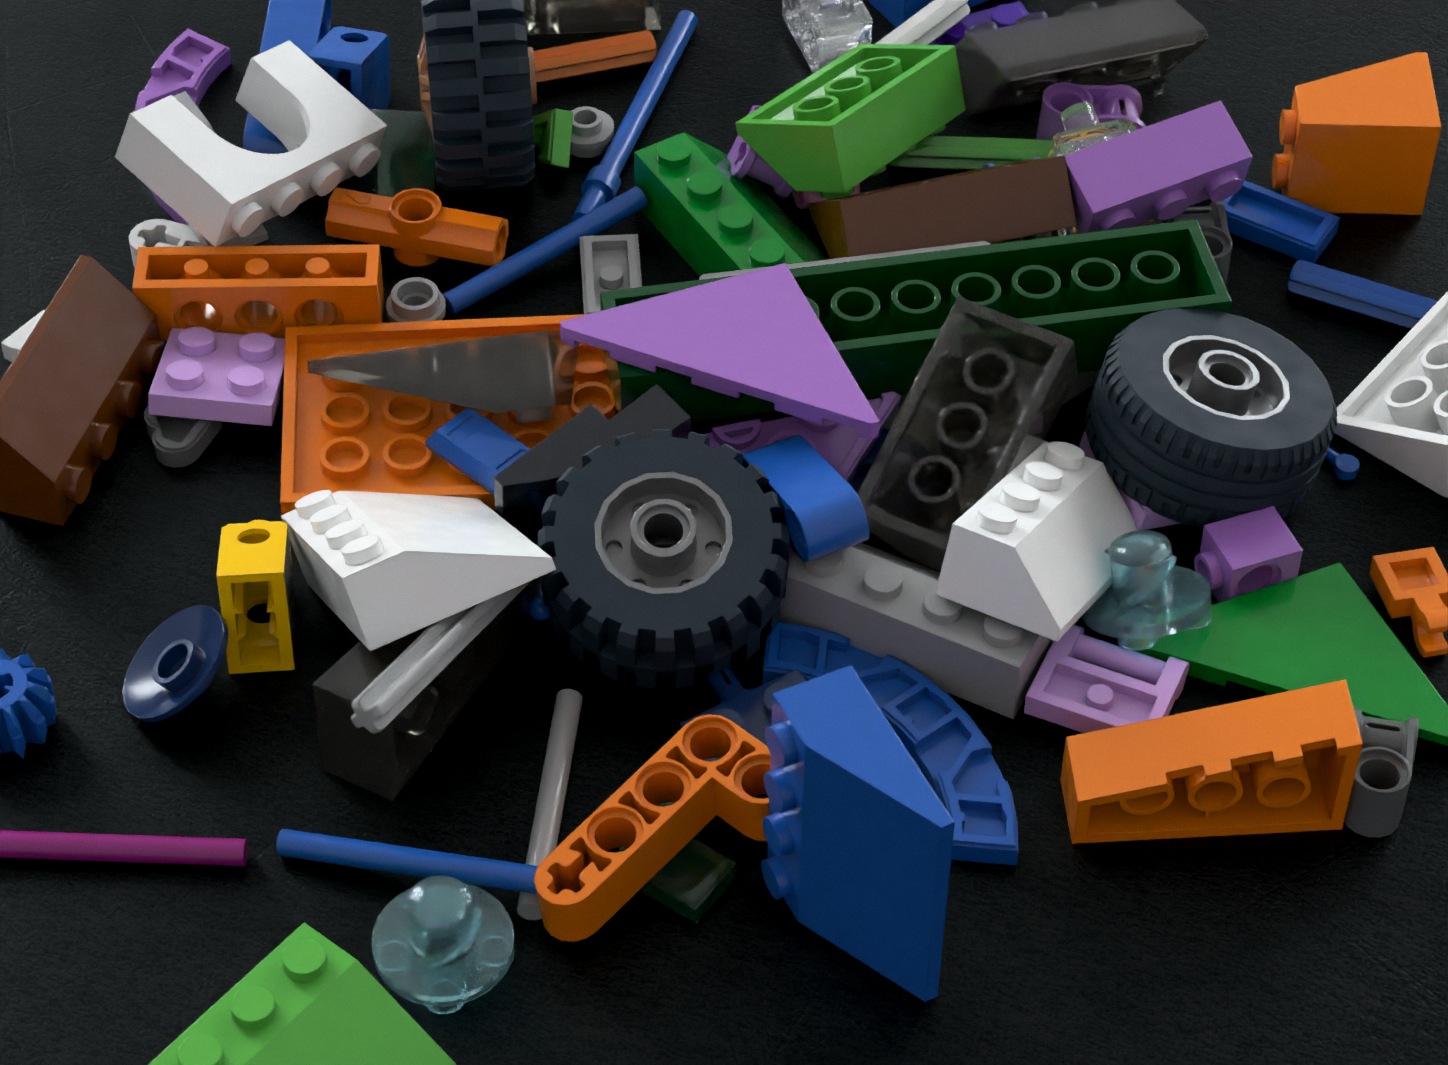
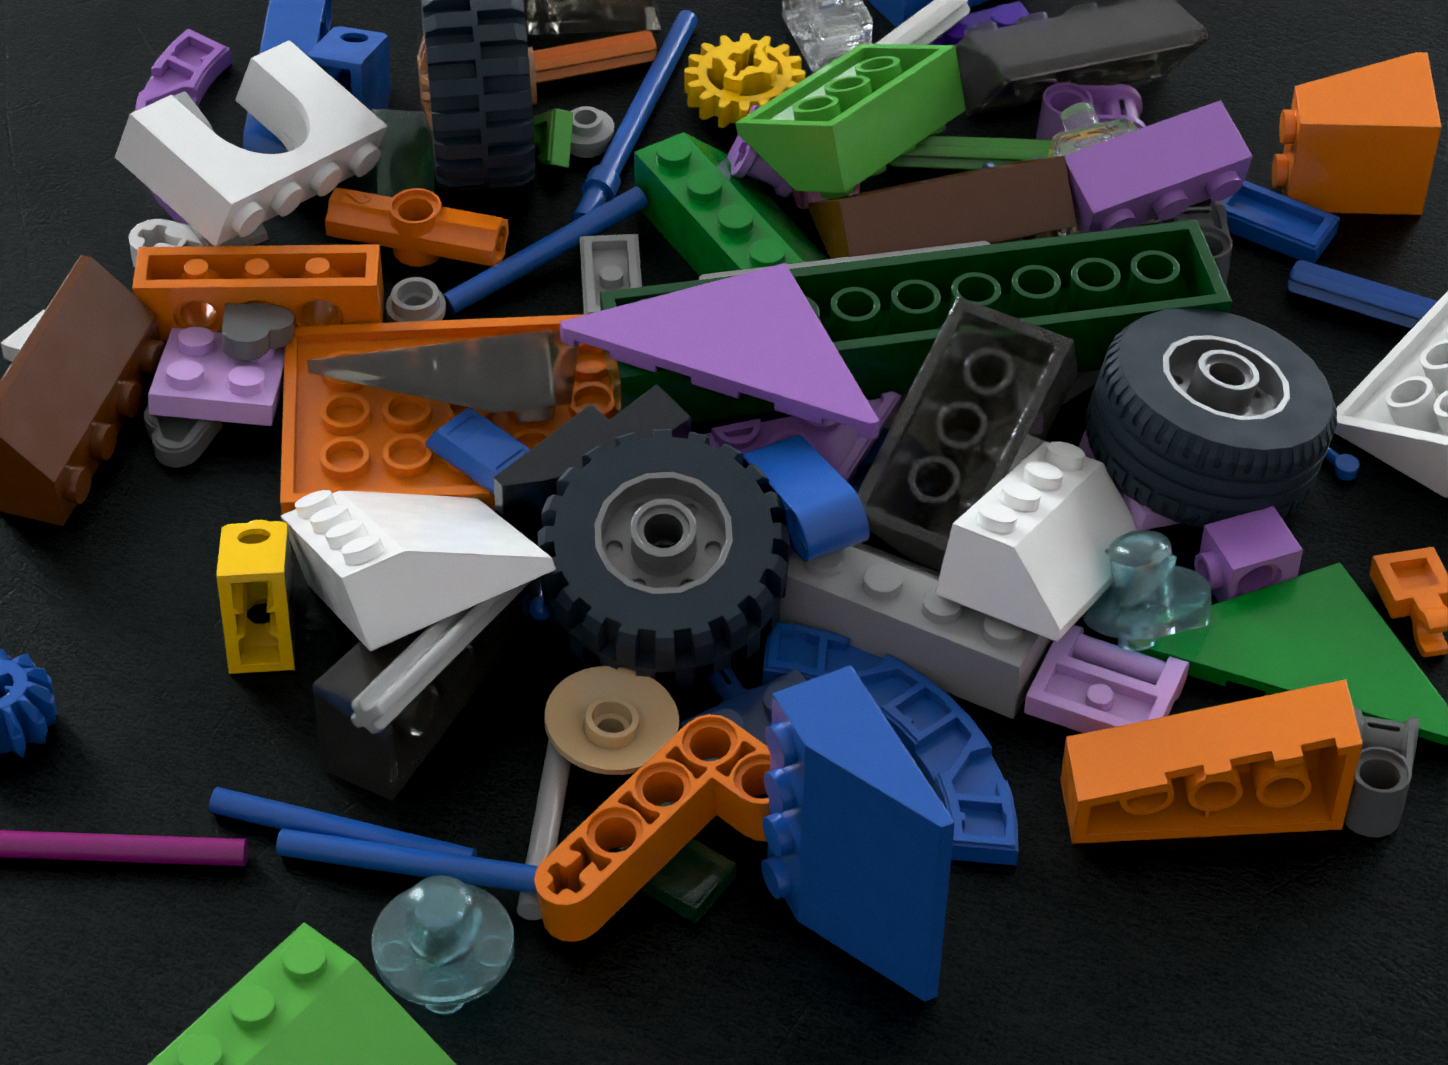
dark blue dish [123,605,228,722] -> none
none -> blue bar [209,787,477,857]
none -> dark grey tile [222,303,295,361]
none -> tan dish [544,666,679,775]
none -> yellow gear [684,33,805,128]

